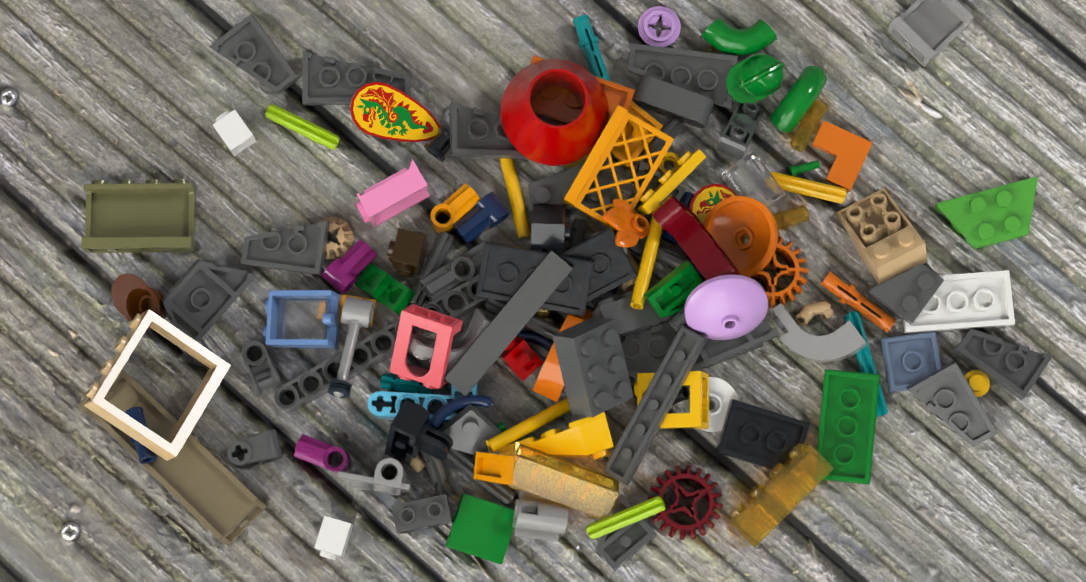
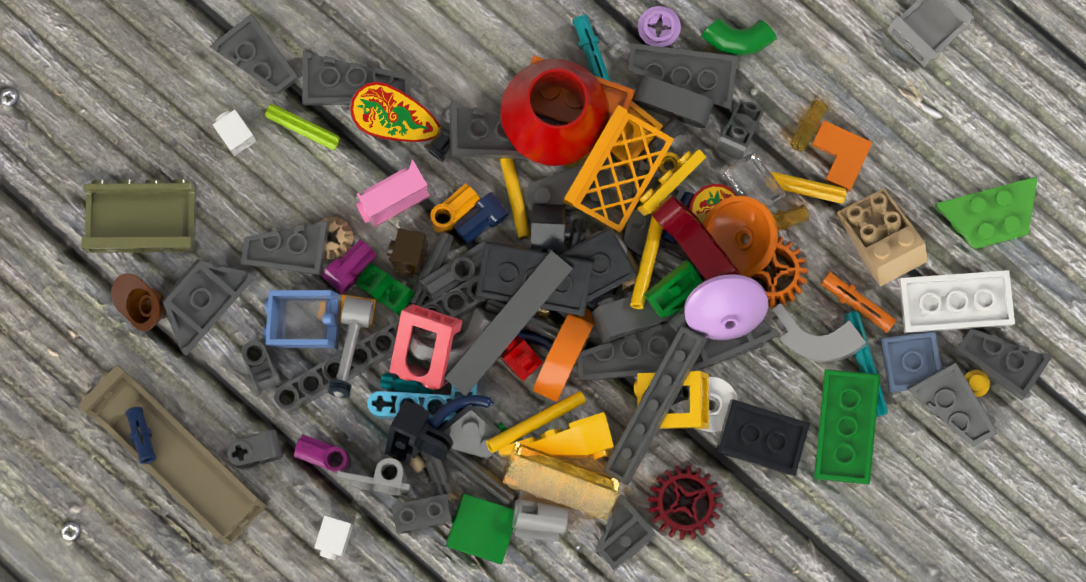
window [84,309,231,461] -> none
light orange tile [473,451,515,485] -> none
dark grey brick [553,317,634,417] -> none
lime axle [586,496,666,539] -> none
orange plate [602,199,650,248] -> none
green piece [726,53,784,104] -> none
clear yellow brick [729,442,834,547] -> none
green cylinder [770,66,827,133] -> none
green piece [789,160,820,176] -> none
tan arm [795,301,834,326] -> none
dark grey wing [868,264,944,325] -> none

